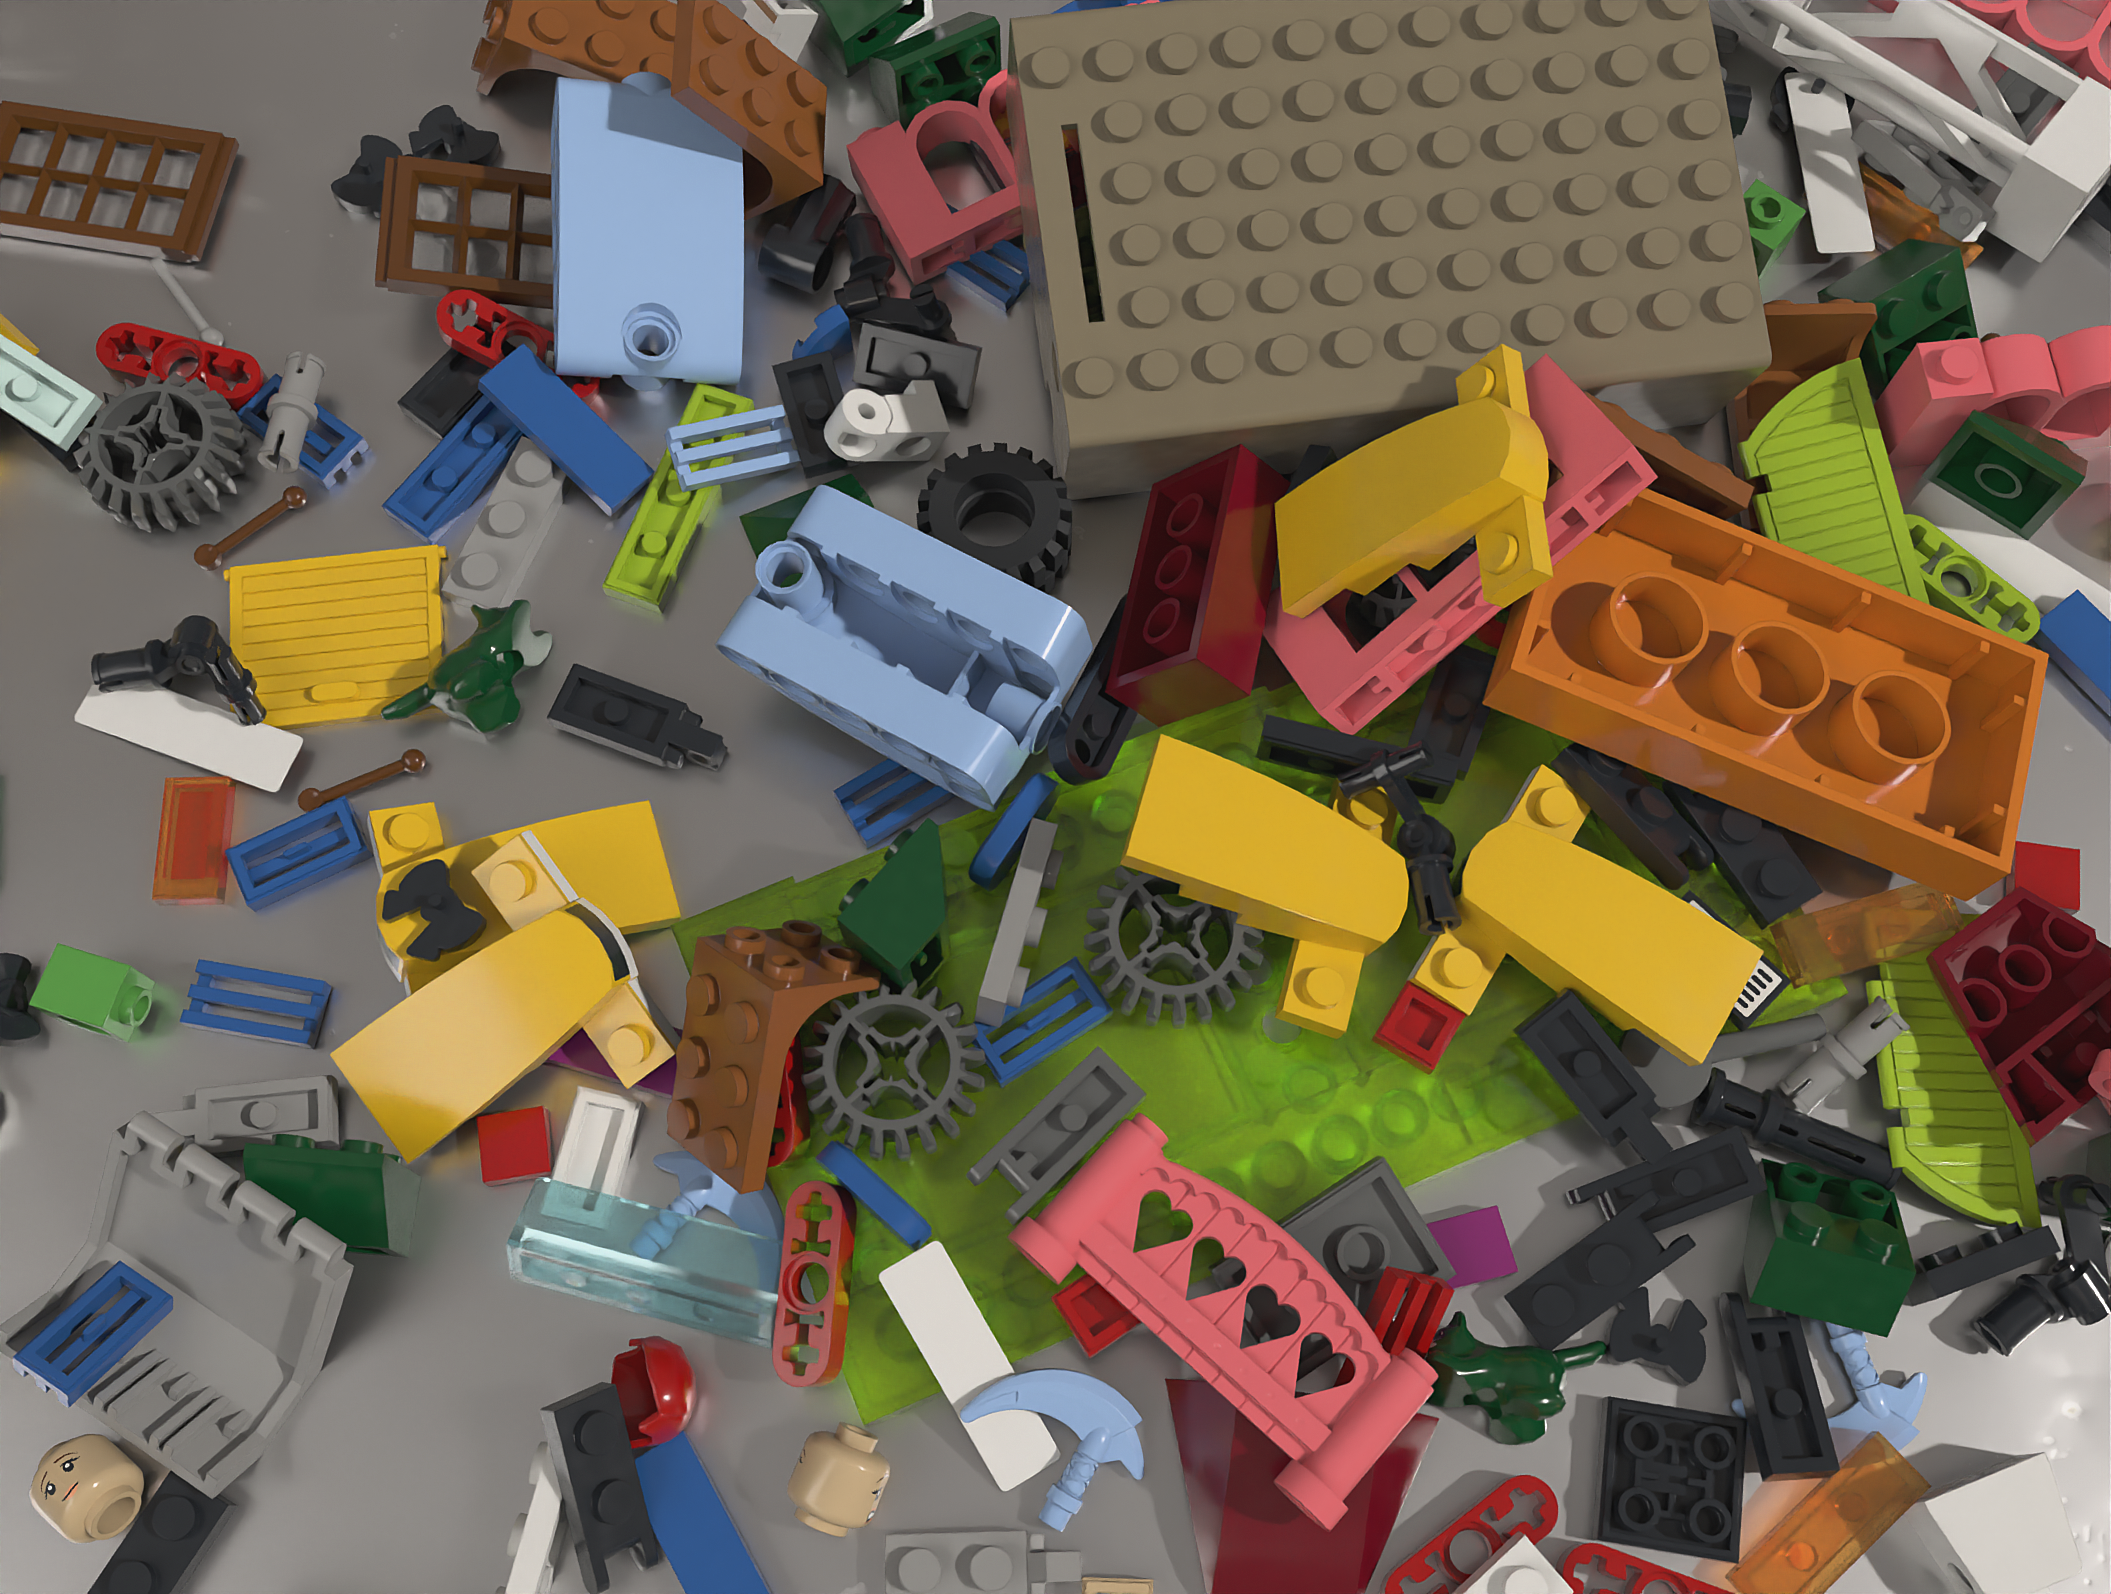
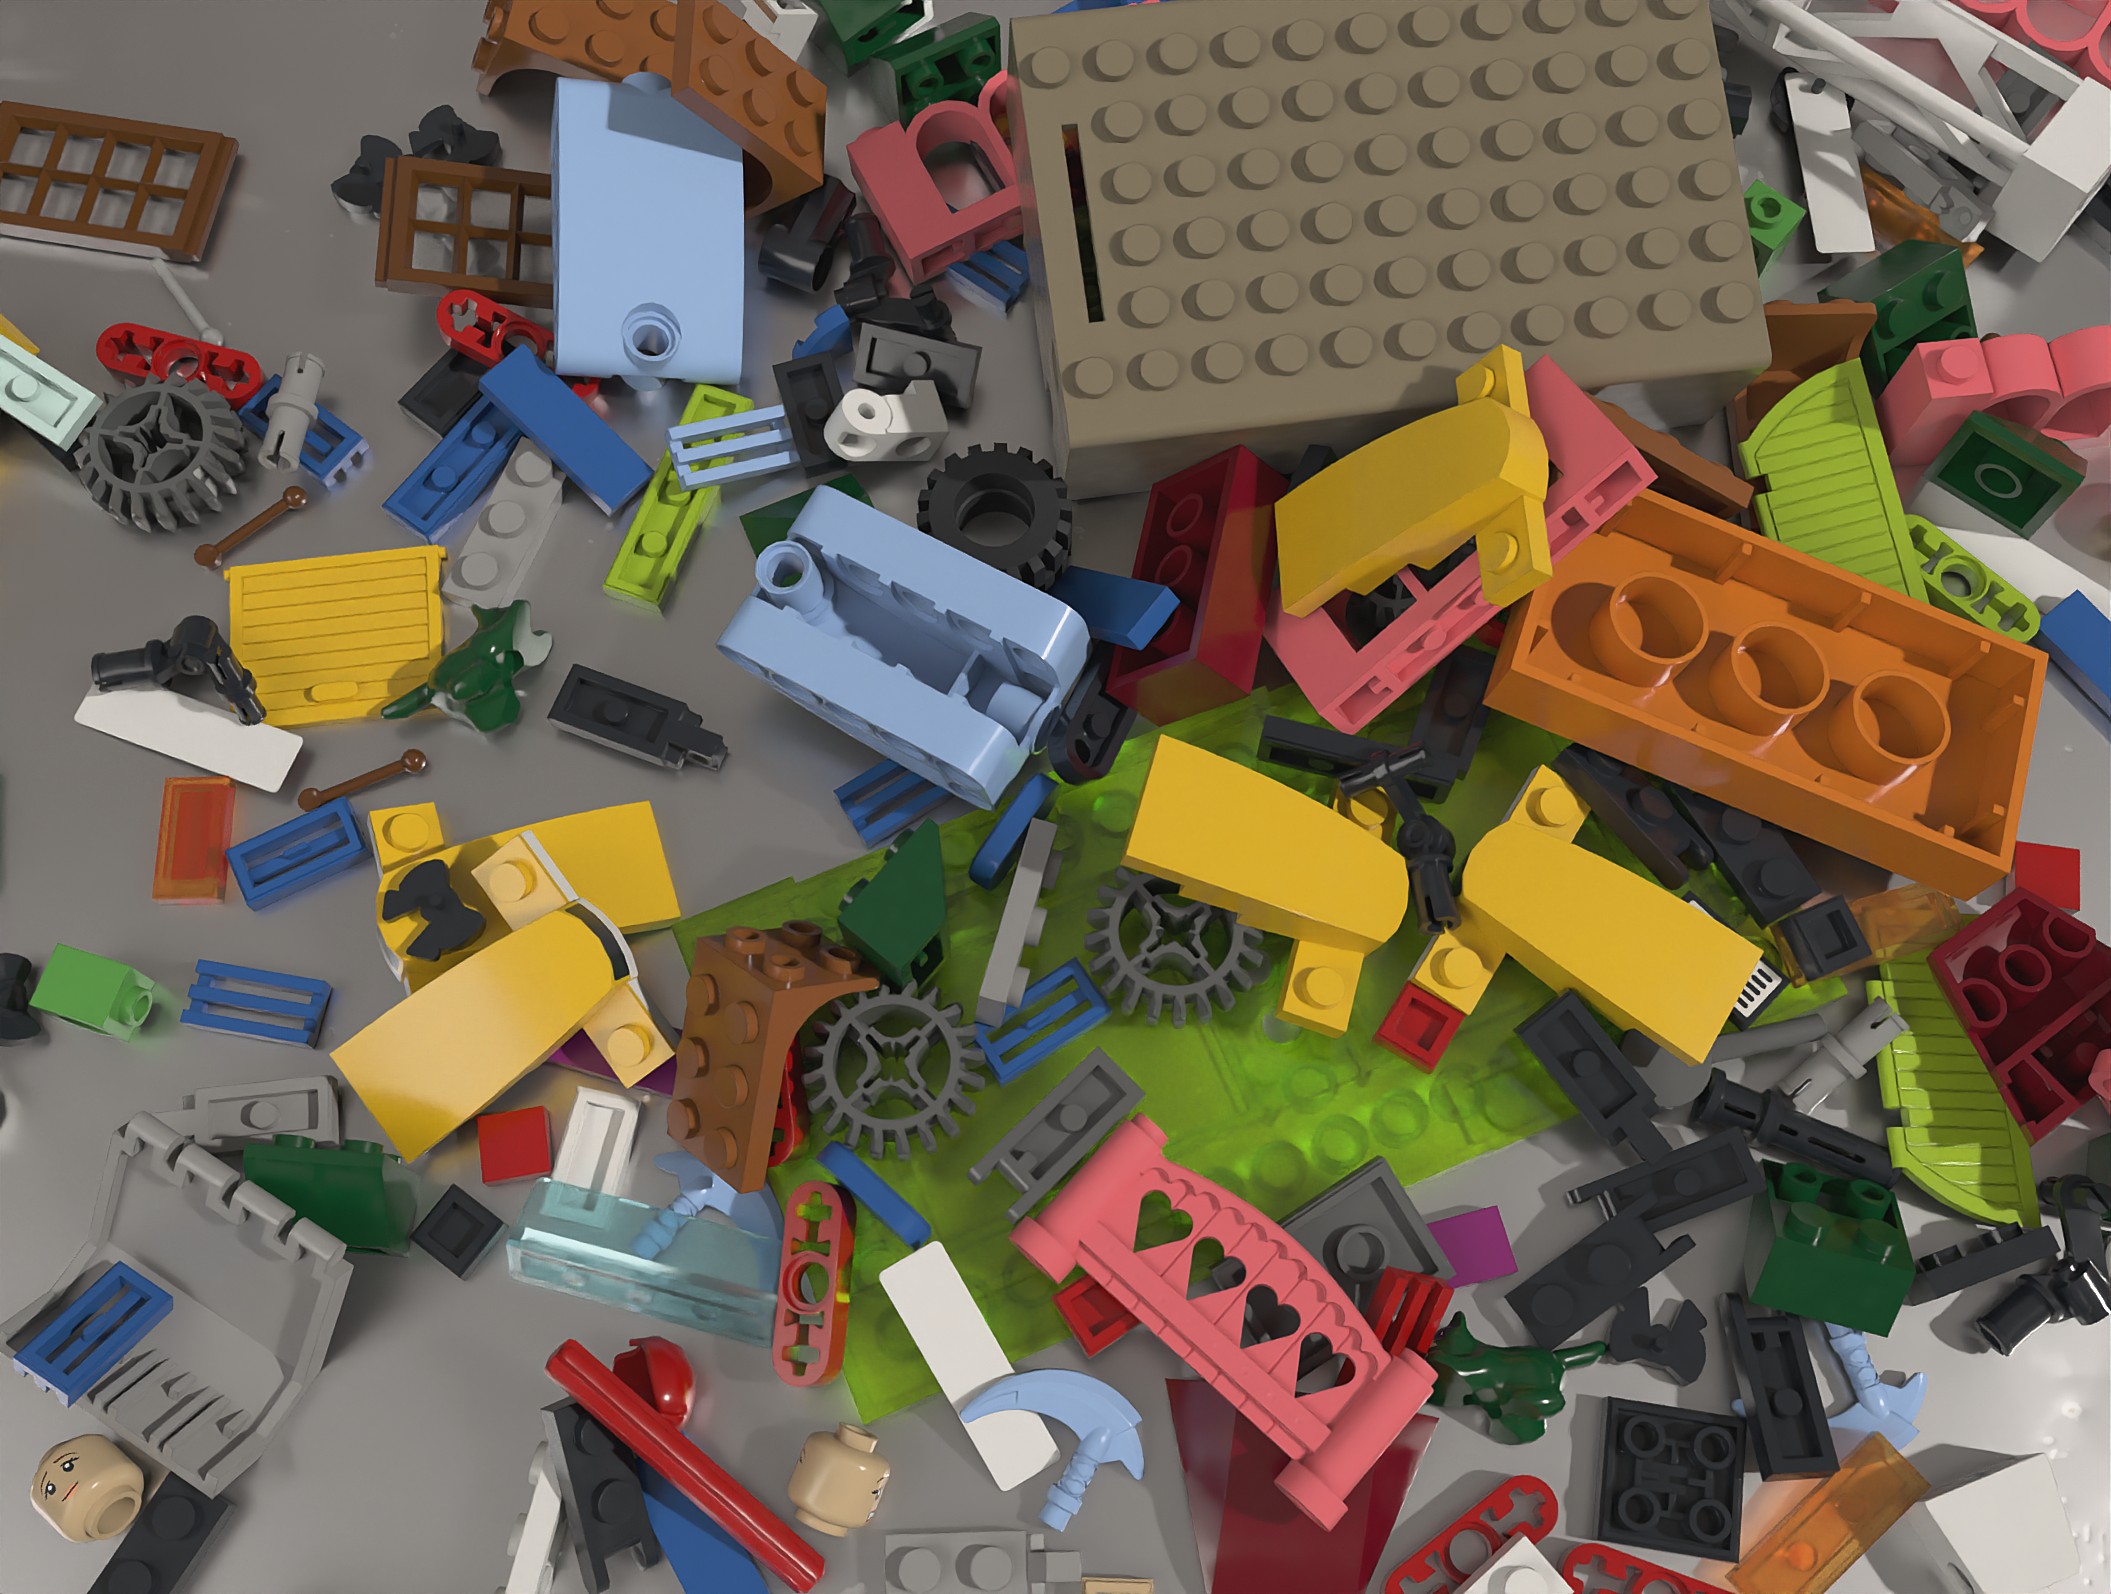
none -> black tile [409,1183,510,1281]
none -> red axle [544,1339,825,1594]
none -> blue tile [1046,565,1180,650]
none -> black tile [1777,894,1873,983]

